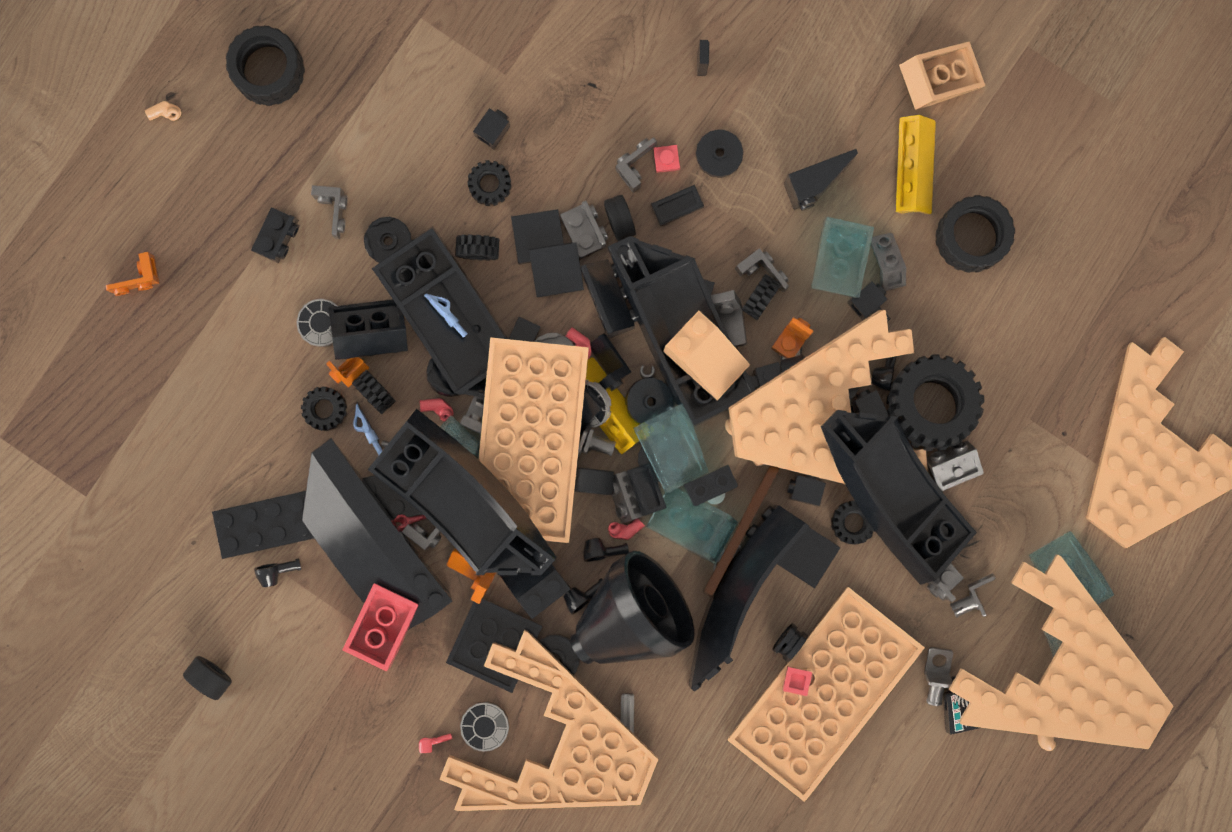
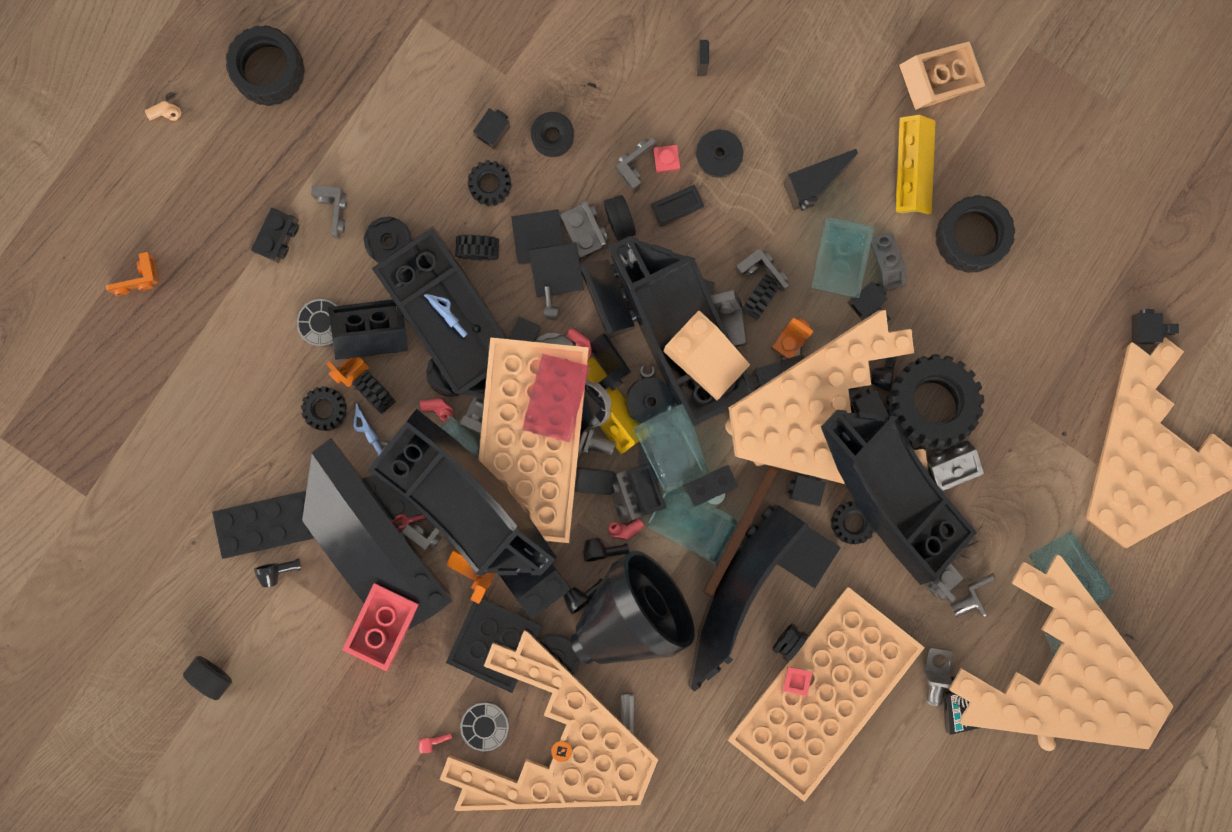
none -> clear pink piece [522,353,590,442]
none -> black tyre [531,112,574,157]
none -> flat silver hand [544,286,559,320]
none -> orange sticker [551,741,572,762]
none -> black brick [1132,309,1179,345]

